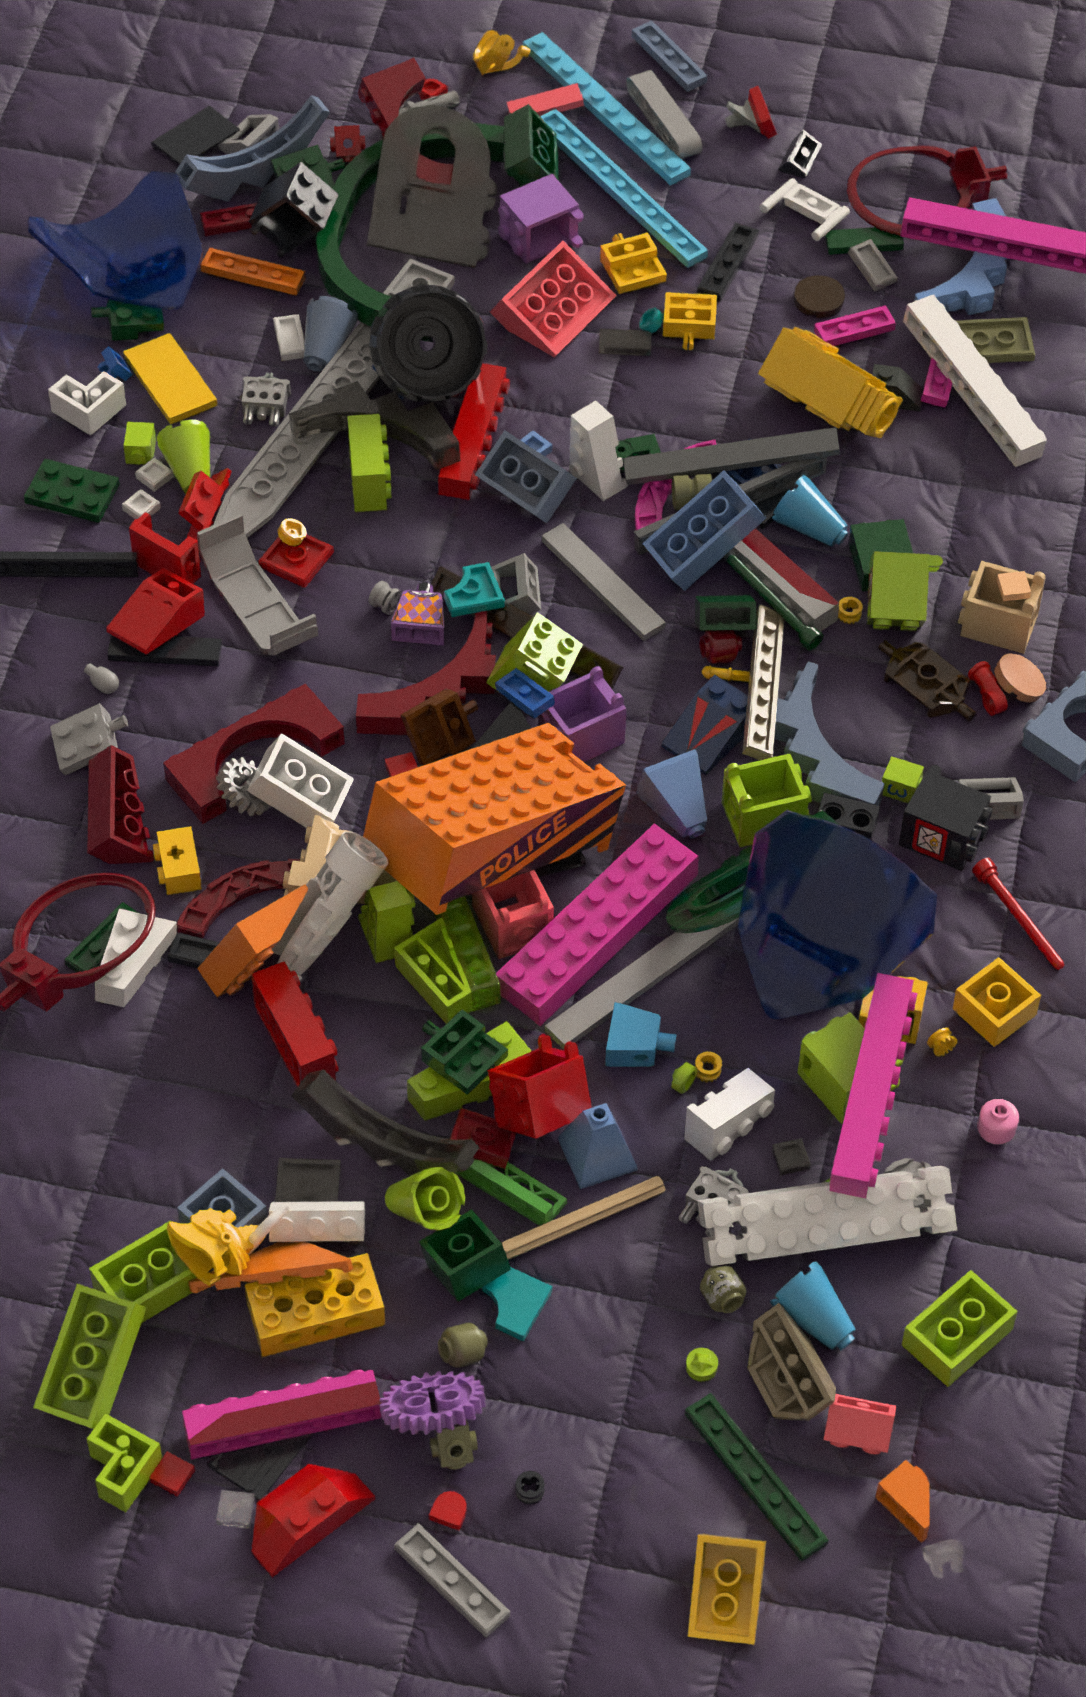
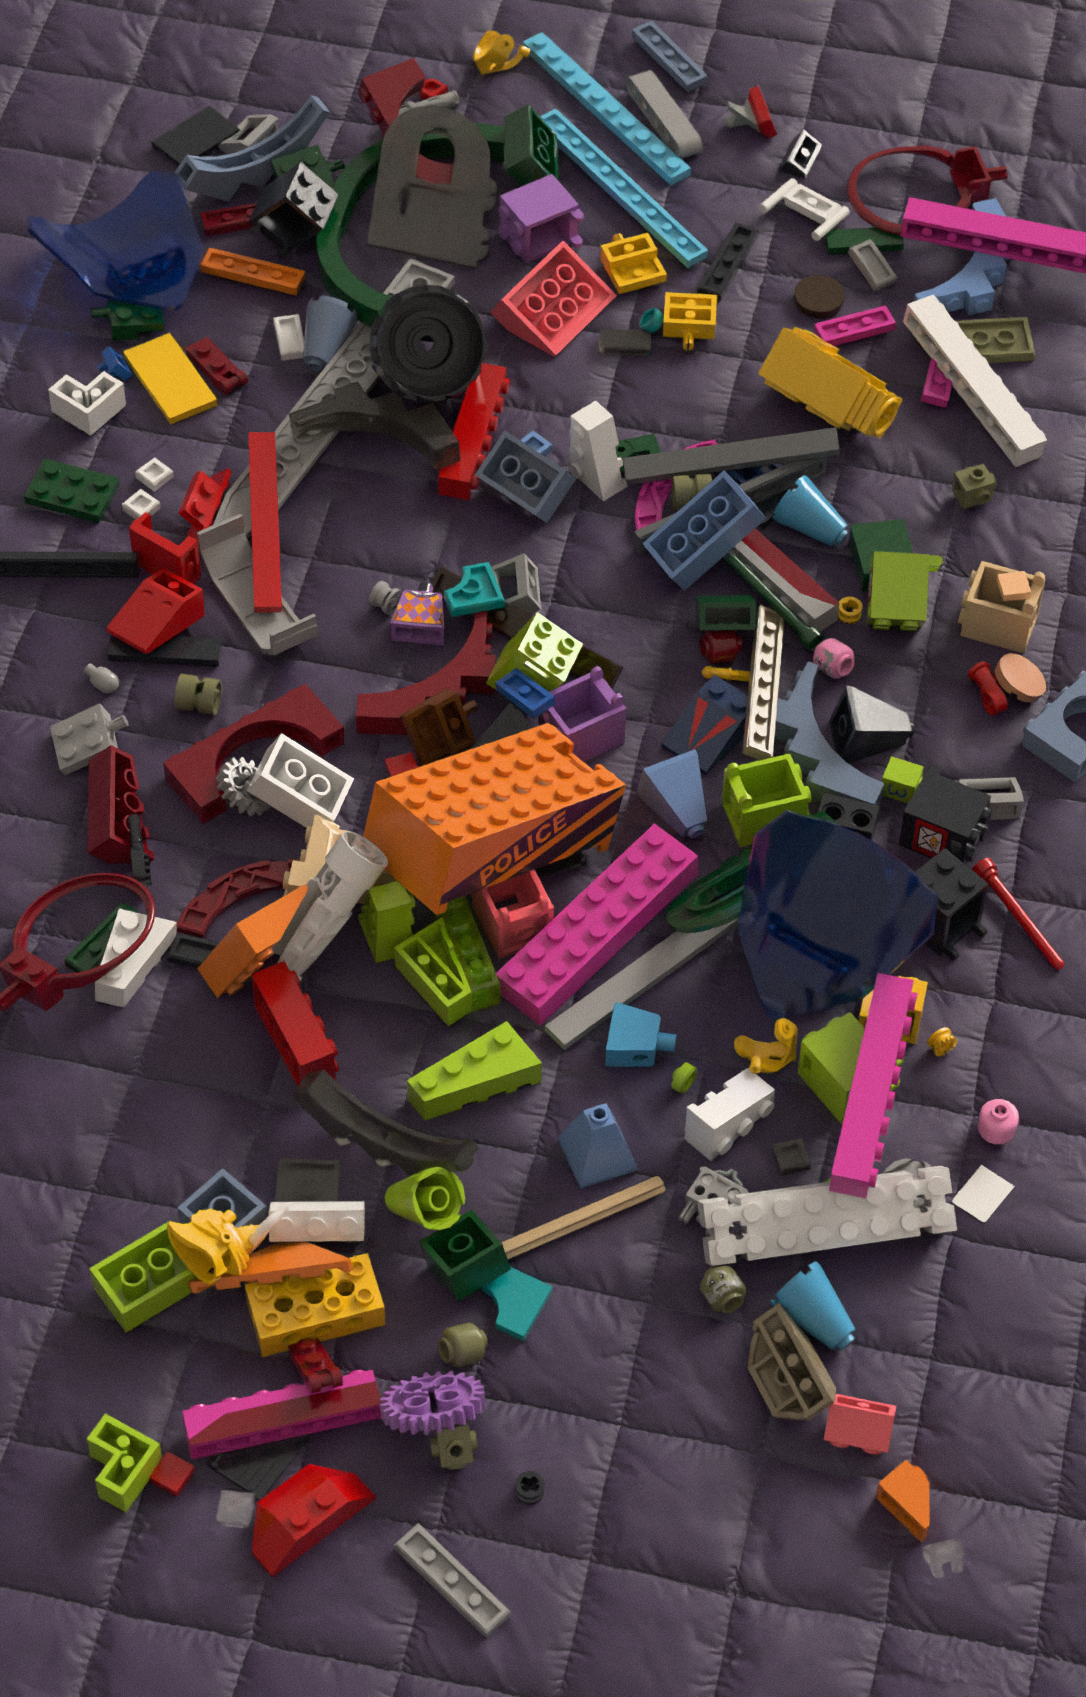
lime brick [33,1284,147,1429] -> none
lime brick [124,422,156,465] -> none
yellow brick [153,826,202,895] -> none
lime cone [157,420,210,494] -> none
light grey piece [241,372,291,427] -> none
red tile [258,534,334,588] -> none
yellow tile [278,518,307,546] -> none
red brick [330,125,366,162] -> none
lime brick [348,414,392,512] -> none
dark green plate [421,1009,508,1095] -> none
red tile [429,1491,467,1531] -> none
bright green fence [445,1149,567,1226] -> none
dark red tile [447,1108,516,1169] -> none
red container [488,1034,592,1139] -> none
coral tile [507,83,584,116] -> none
light grey tile [542,523,666,641] -> none
dark green tile [685,1393,829,1562] -> none
lime tile [686,1348,718,1381] -> none
yellow slope [688,1534,766,1645] -> none
yellow bush [695,1051,722,1082] -> none
pearl dark grey slope [872,364,923,412] -> none
dark brown plate [878,640,977,721] -> none
lime brick [902,1270,1018,1387] -> none
yellow brick [952,957,1041,1047] -> none
none -> black piece [128,815,152,889]
none -> olive wheel [174,673,222,715]
none -> dark red plate [186,337,248,395]
none -> red tile [248,432,282,613]
none -> dark red plate [288,1338,343,1394]
none -> yellow helmet [734,1018,798,1074]
none -> bright pink head [813,638,854,679]
none -> black slope [829,686,914,764]
none -> black container [898,849,988,961]
none -> olive brick [952,464,996,509]
none -> white sticker [952,1165,1015,1222]

